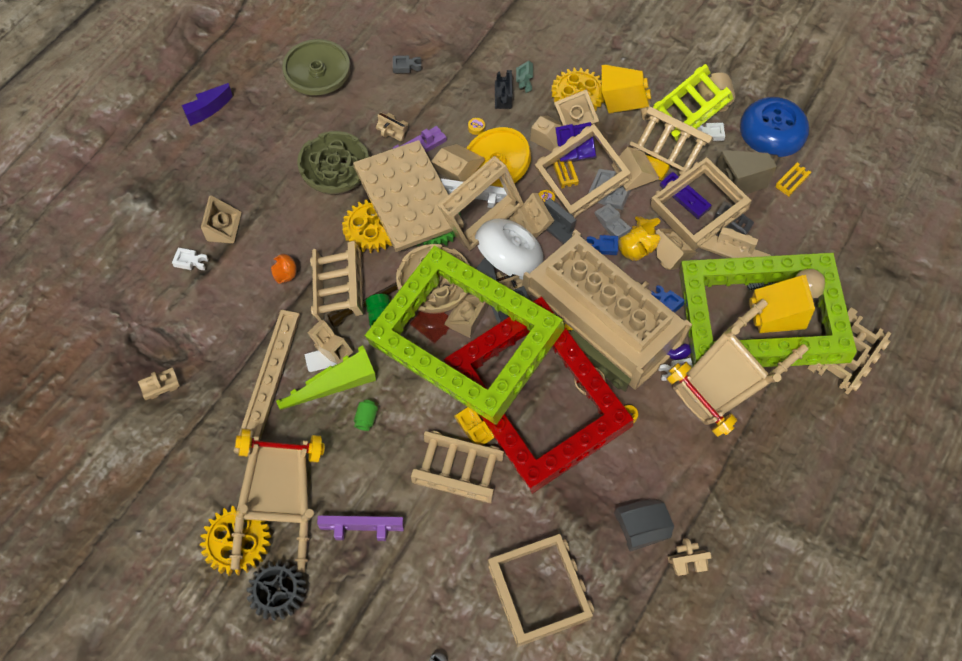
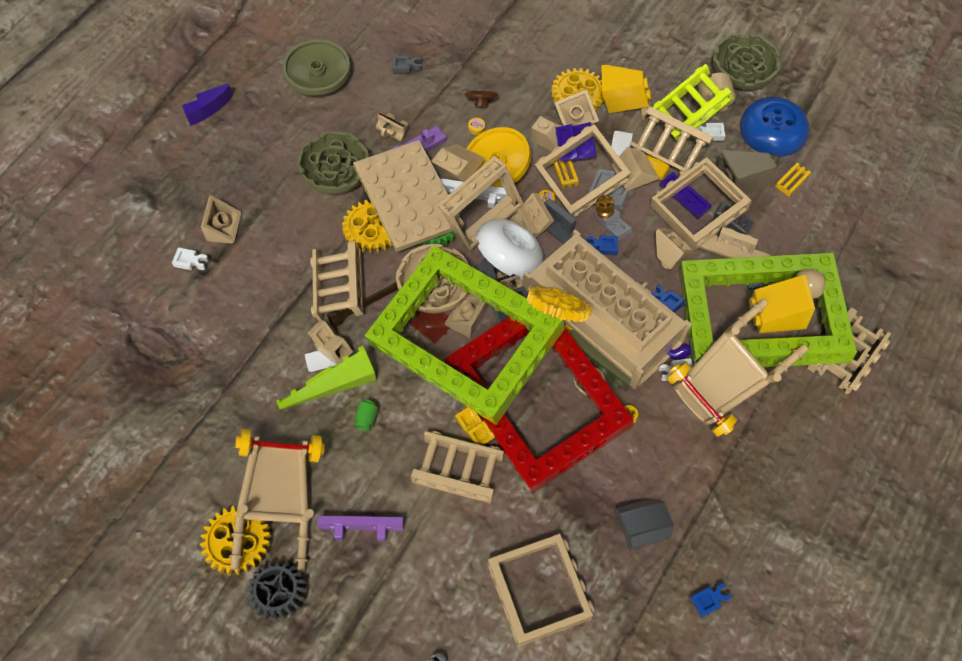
tan hips [138,368,180,400] -> none
tan plate [233,310,300,456] -> none
orange hair [271,253,297,284] -> none
green wheel [365,294,390,327] -> none
black hinge [495,70,513,109] -> none
sand green plate [516,61,533,93] -> none
yellow piece [618,216,661,261] -> none
tan hips [667,538,711,576] -> none
none -> reddish brown piece [465,91,498,106]
none -> yellow gear [527,286,592,322]
none -> pearl gold wheel [596,195,614,218]
none -> white sticker [611,131,633,156]
none -> blue plate [690,583,732,618]
none -> olive brick [713,33,781,90]

